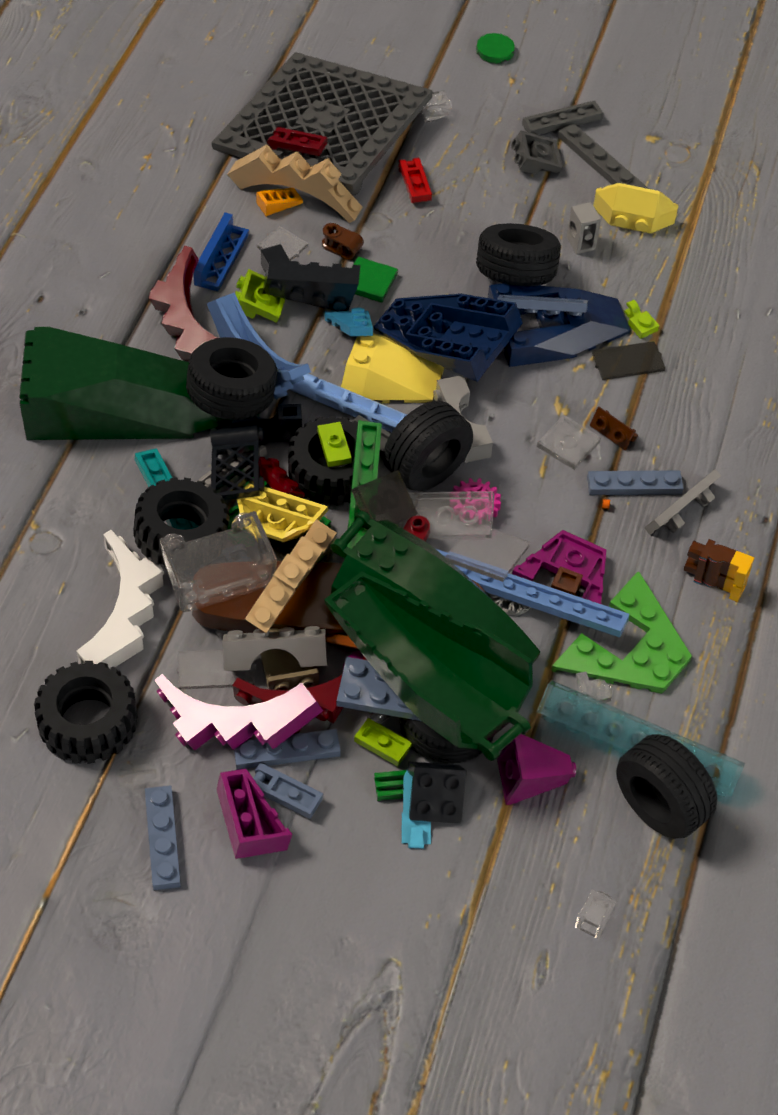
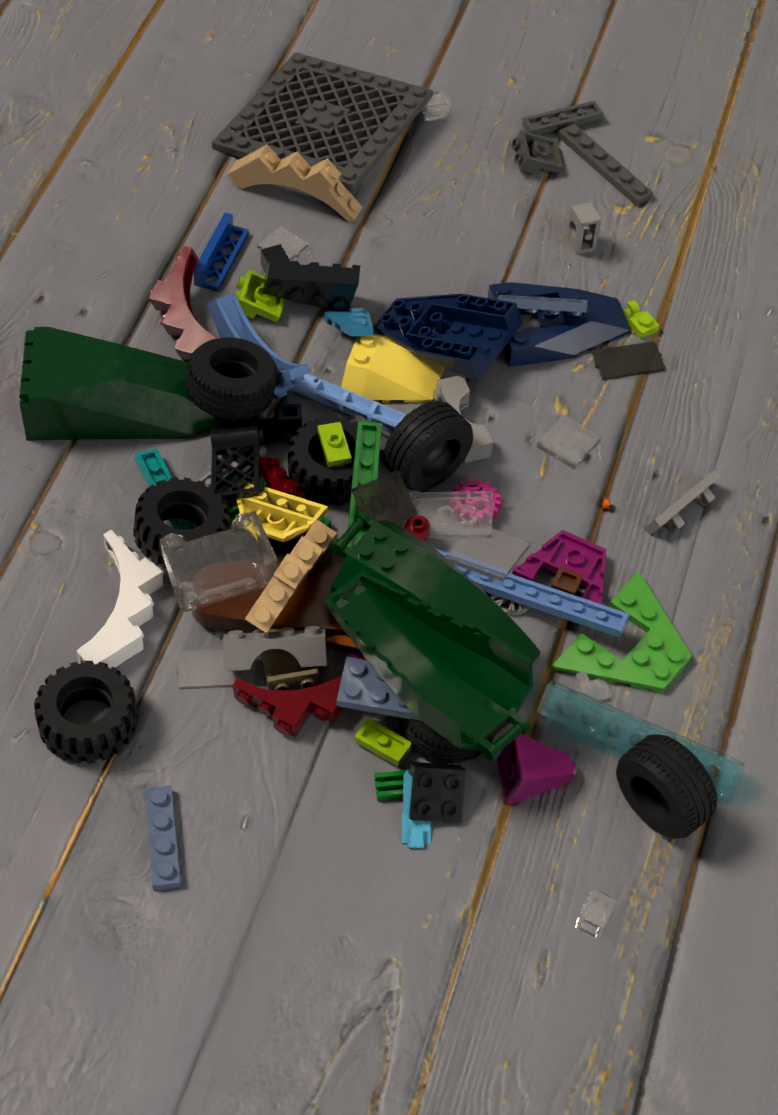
arch [155,674,323,751] -> none
magenta wedge [216,769,292,859] -> none
sand blue plate [234,729,341,770] -> none
sand blue plate [253,764,323,819] -> none
light orange slope [256,187,303,216] -> none
dark red plate [266,127,328,156] -> none
reddish brown piece [322,223,364,260] -> none
green tile [353,257,398,303] -> none
red plate [398,158,432,203] -> none
green tile [476,33,515,64] -> none
black tyre [476,223,561,286] -> none
sand blue plate [587,470,684,495] -> none
reddish brown hinge [590,407,638,450] -> none
light yellow wedge [593,183,679,234] -> none
reddish brown hips [684,539,755,602] -> none

